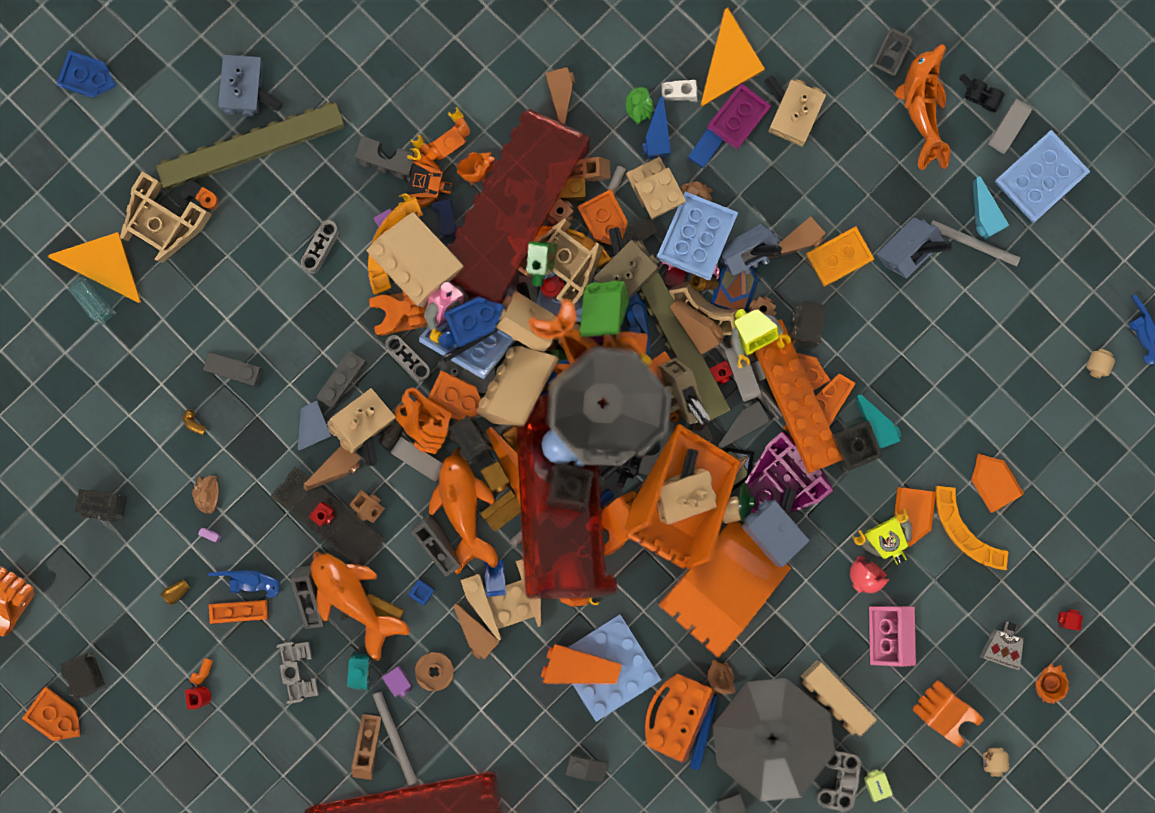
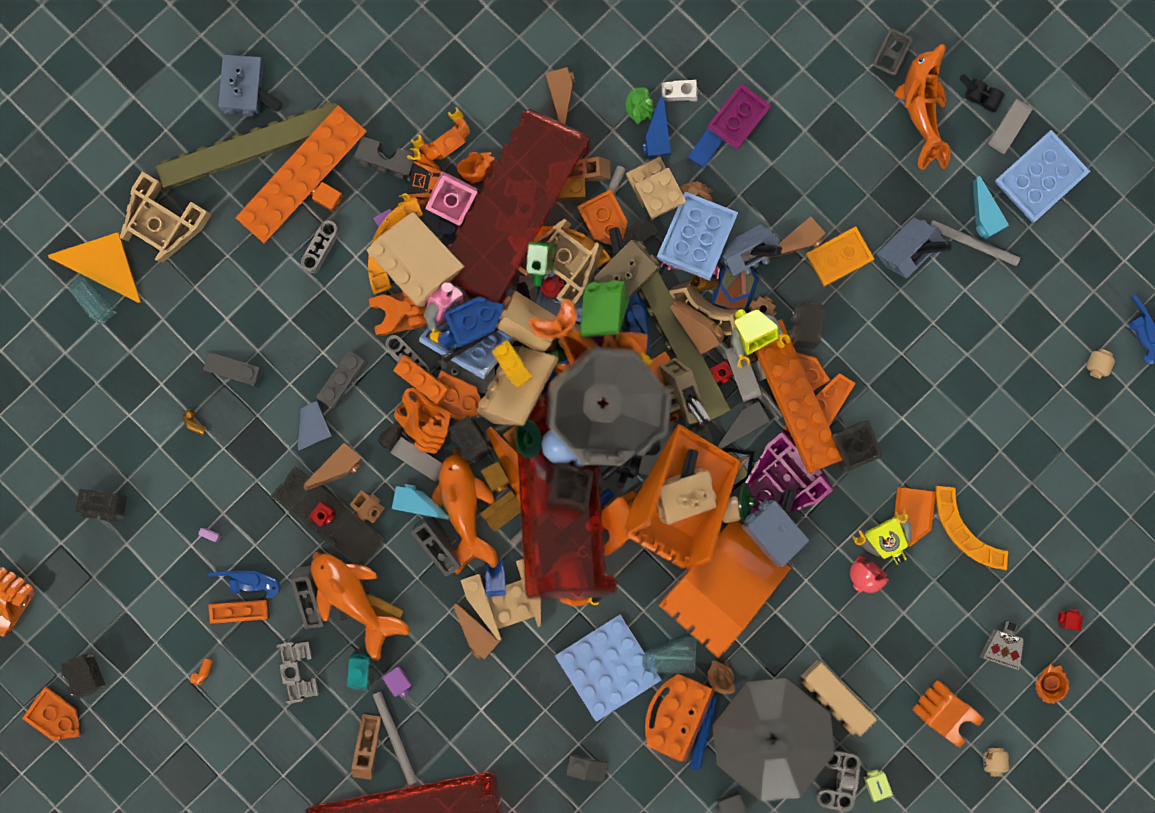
blue tile [56,50,116,98] -> none
pearl gold cone [160,579,190,606] -> none
leg [180,179,219,210] -> none
red plate [185,686,211,709] -> none
medium nougat hat [192,475,219,514] -> none
tan piece [327,388,396,466] -> none
blue tile [408,579,435,606] -> none
medium nougat plate [415,652,454,691] -> none
orange slope [541,644,622,684] -> none
medium nougat brick [547,198,574,226] -> none
dark red tile [664,266,686,287] -> none
light orange tile [701,8,765,107] -> none
tan piece [764,75,826,147] -> none
teal slope [855,394,901,450] -> none
bright pink slope [869,606,916,666] -> none
orange tile [971,454,1024,513] -> none
none -> orange plate [235,105,367,243]
none -> orange brick [312,182,343,213]
none -> medium azure slope [392,484,449,520]
none -> orange plate [393,355,450,405]
none -> bright pink slope [425,171,477,226]
none -> yellow brick [492,340,533,388]
none -> dark green dish [515,420,542,459]
none -> clear light blue slope [642,633,696,674]

